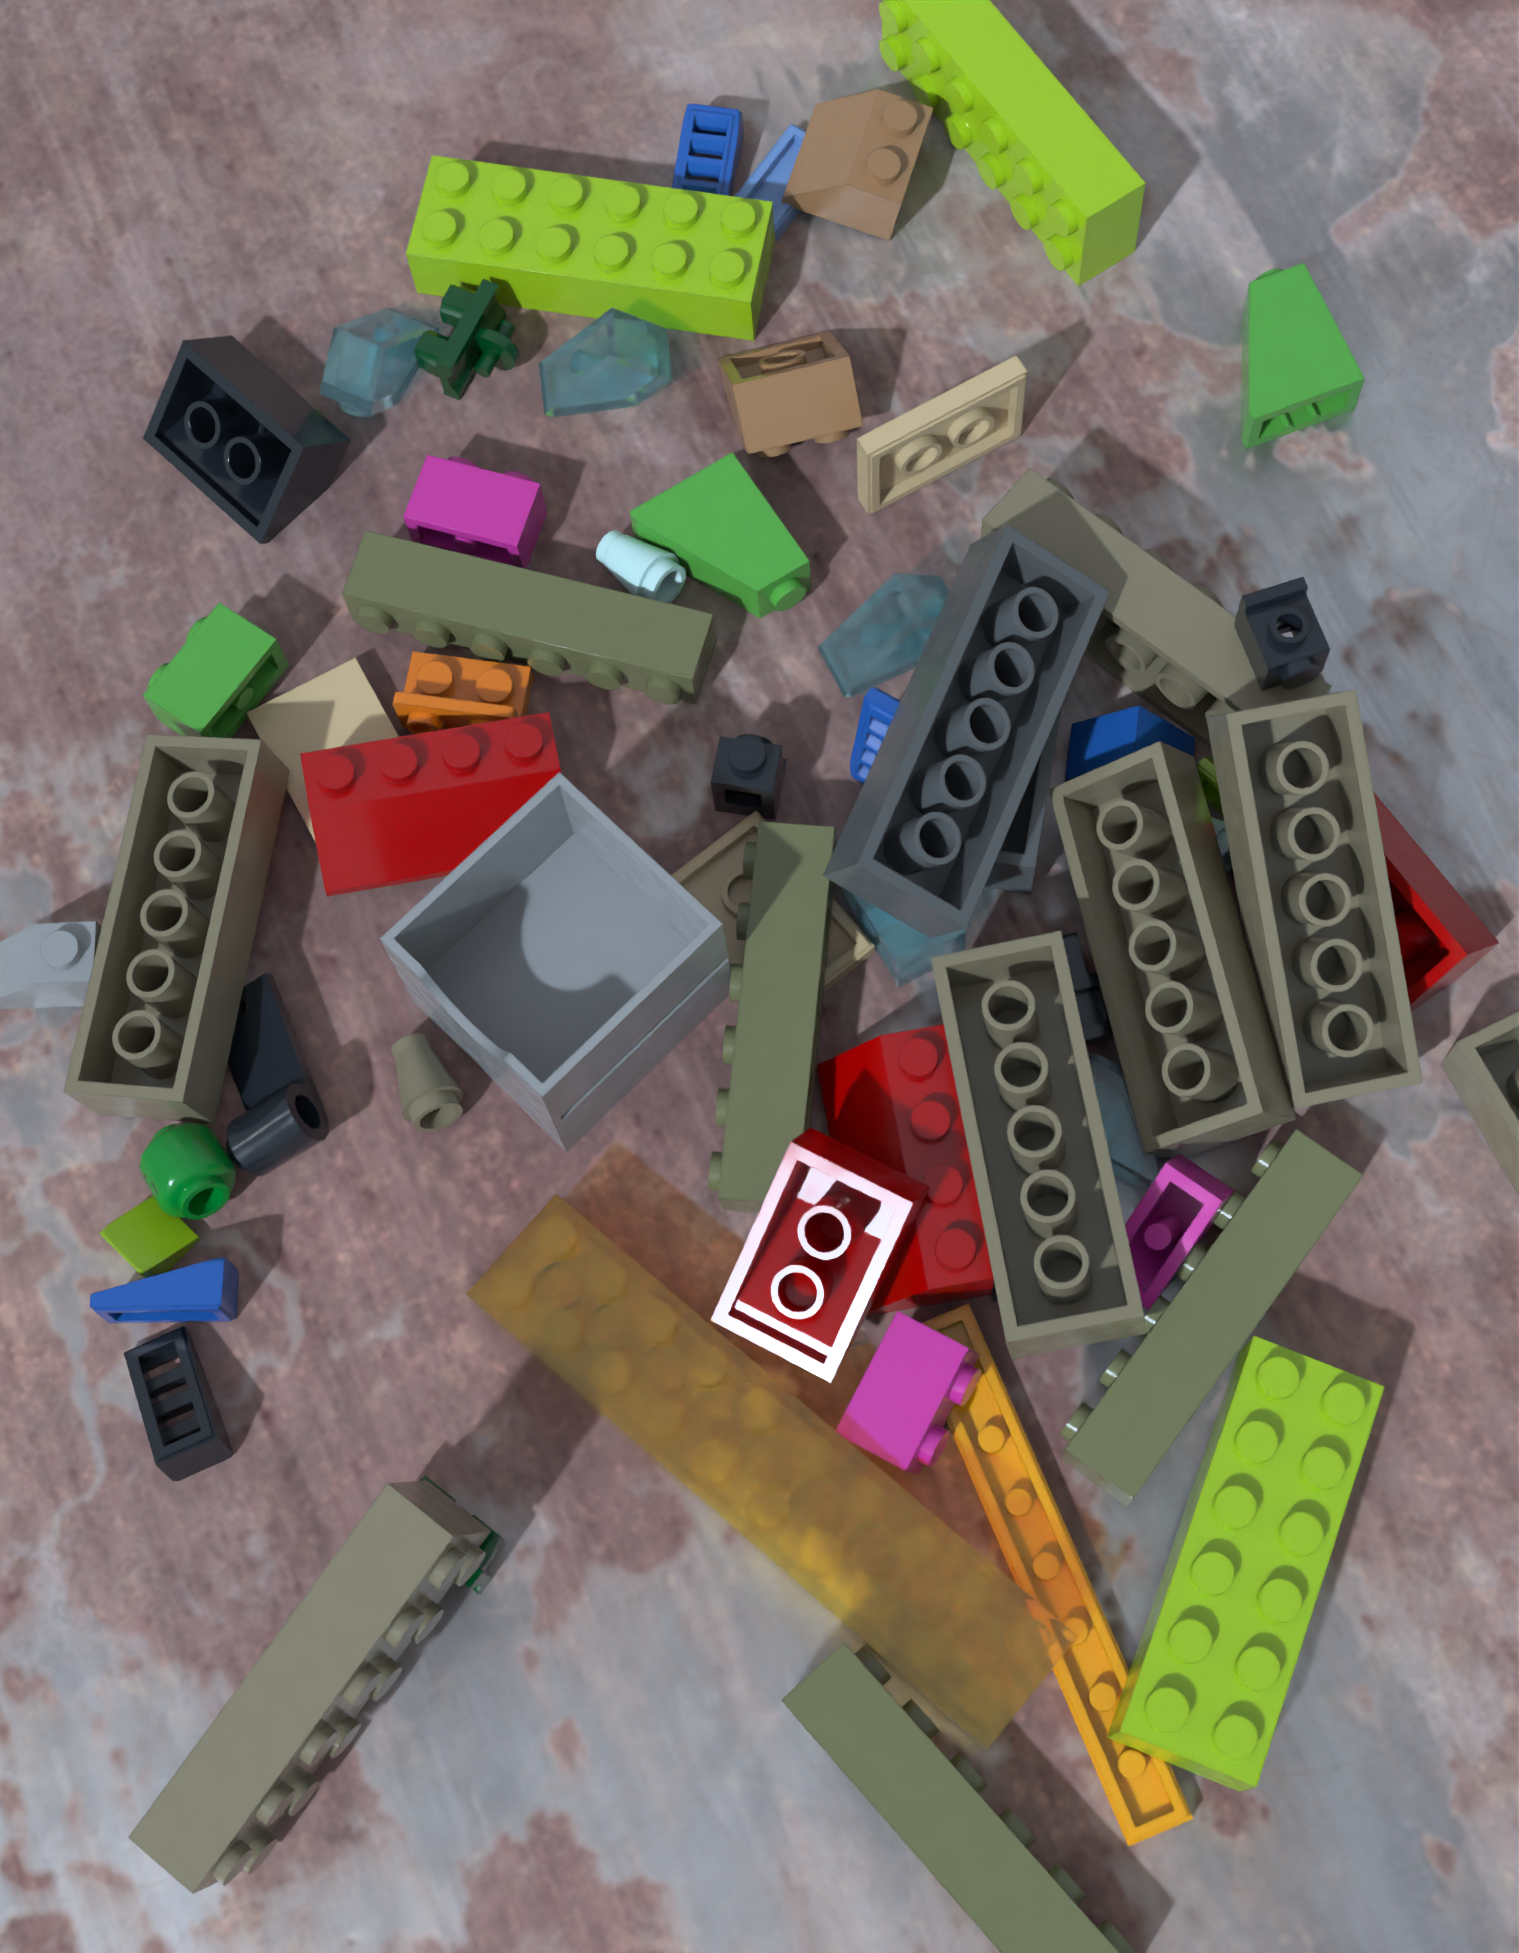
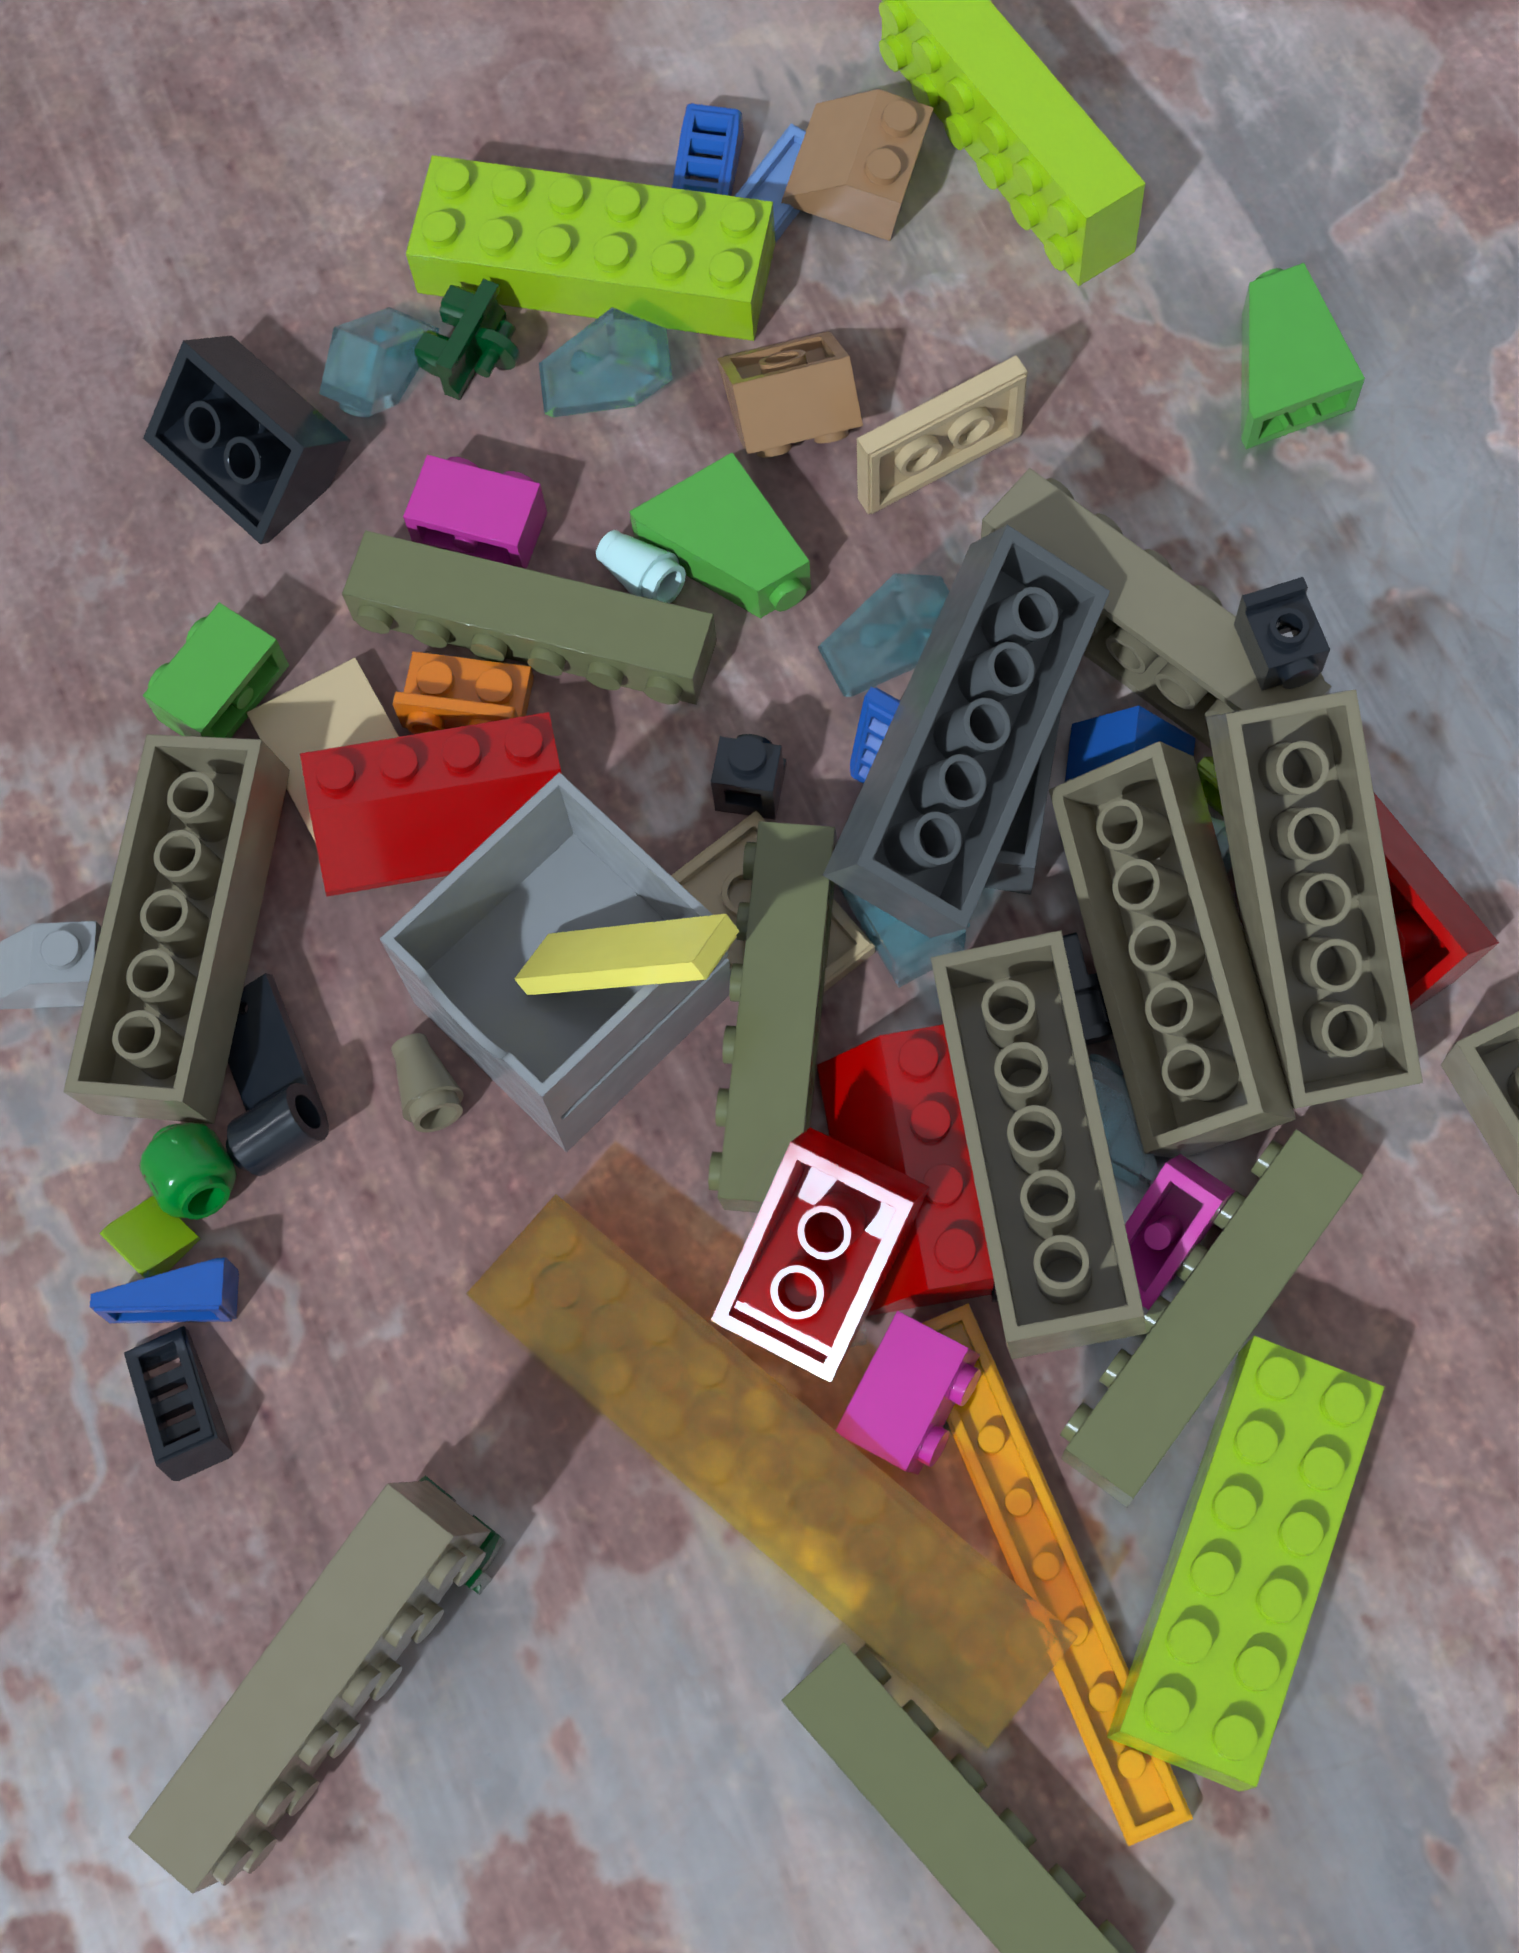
none -> light yellow tile [514,914,739,995]

